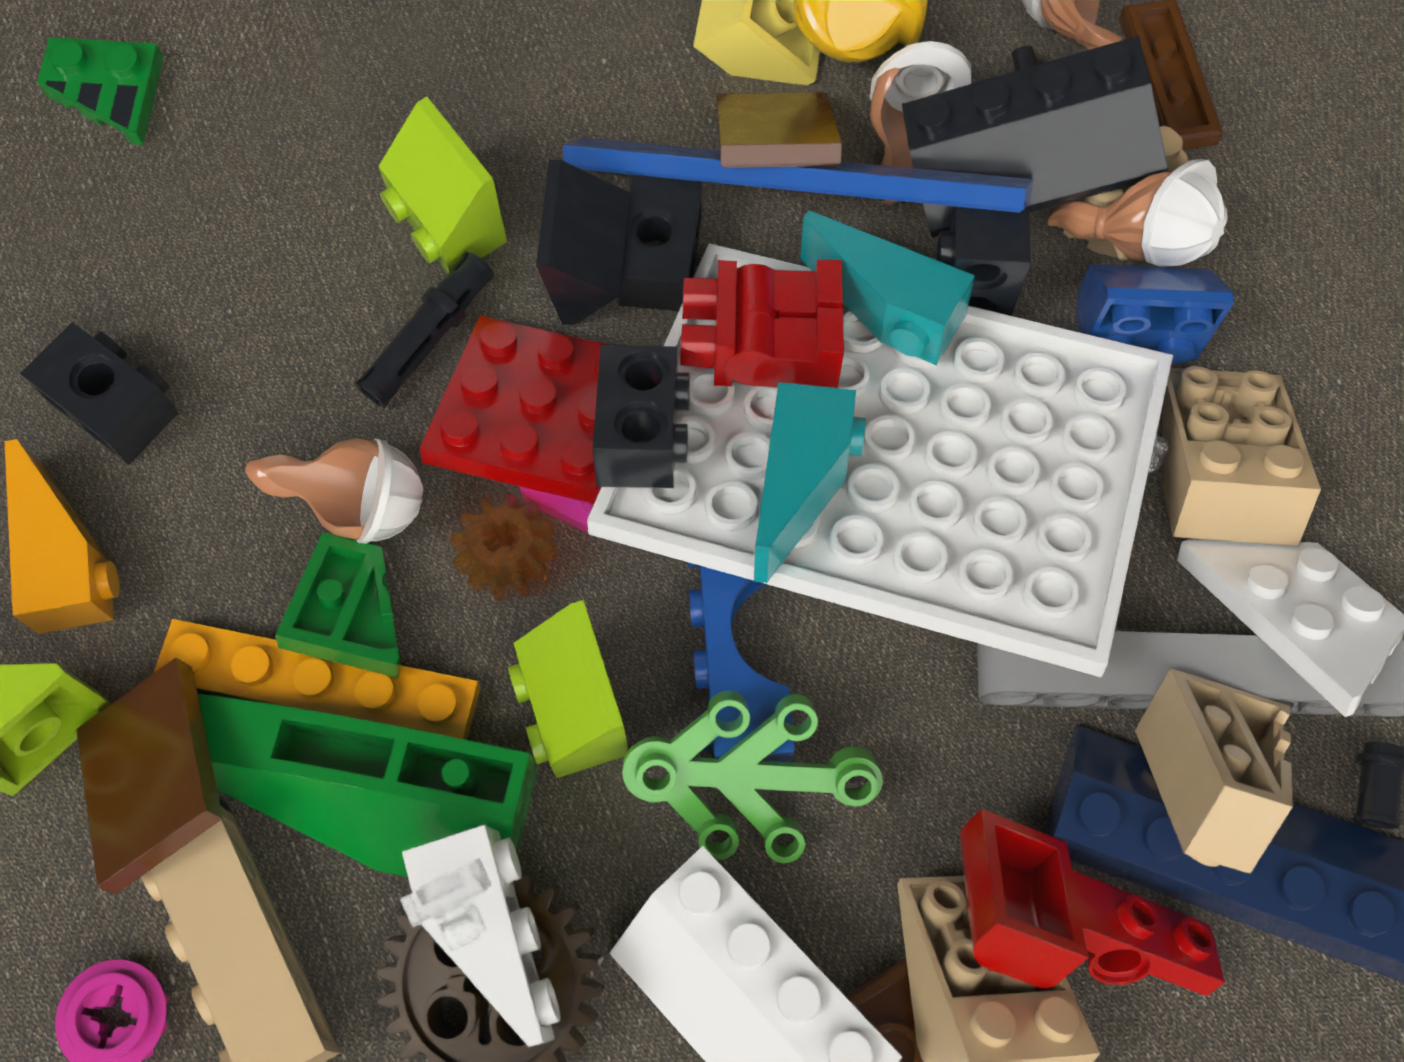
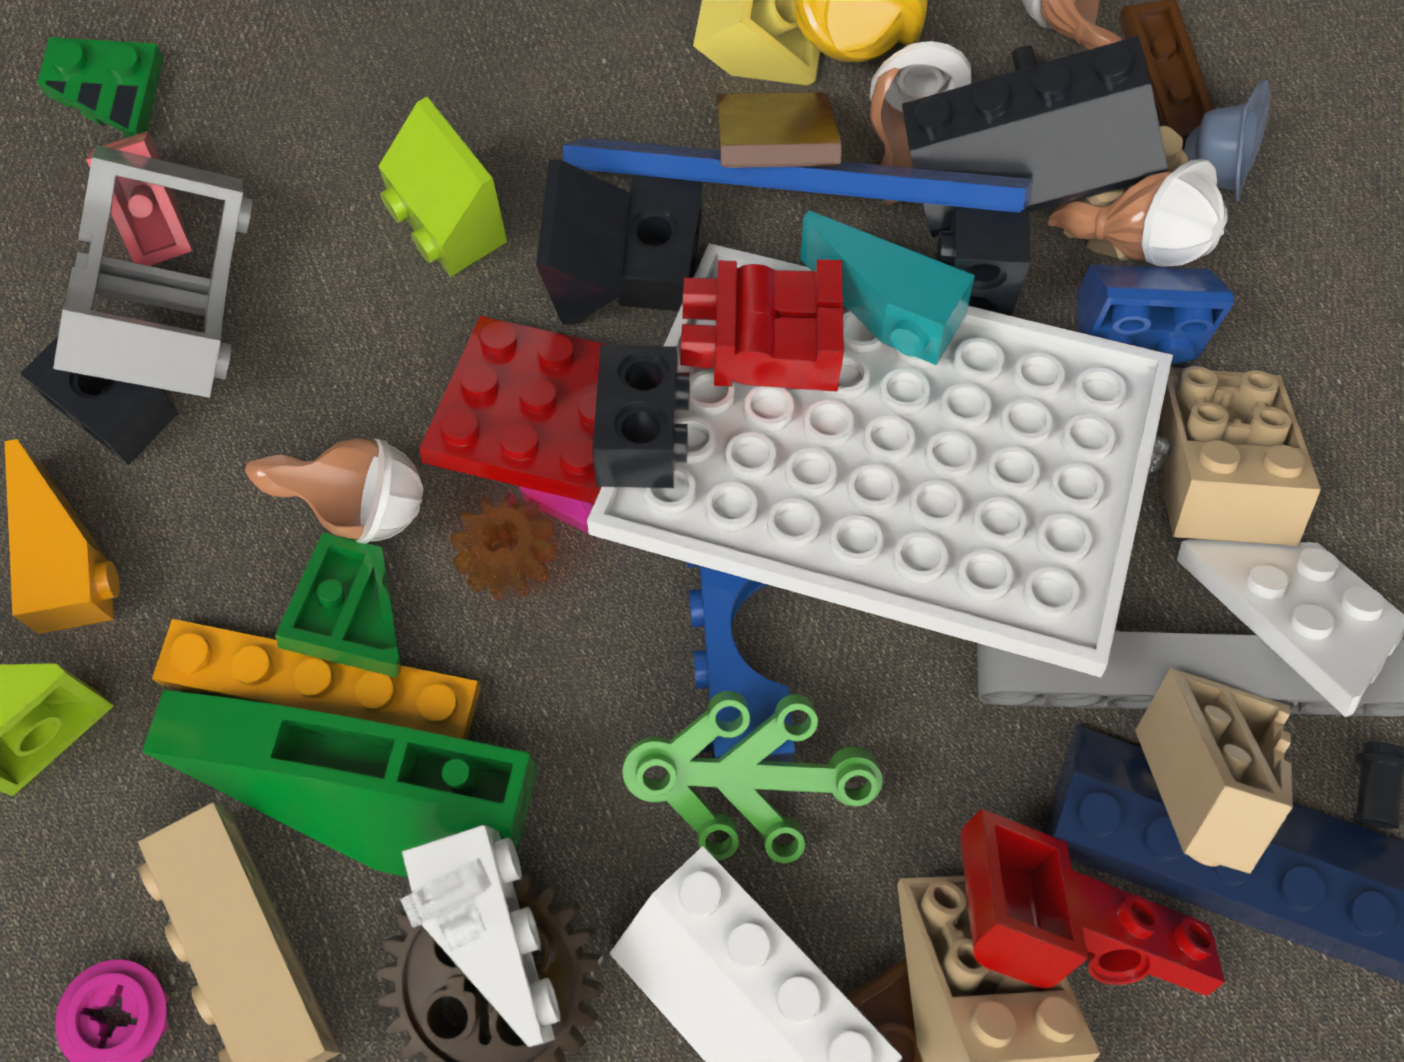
reddish brown tile [76,657,223,895] -> none
black pin [354,251,495,408] -> none
lime slope [508,600,629,779] -> none
teal slope [754,382,866,583] -> none
none -> light grey window [53,145,253,398]
none -> coral slope [86,131,193,266]
none -> sand blue piece [1184,80,1270,202]

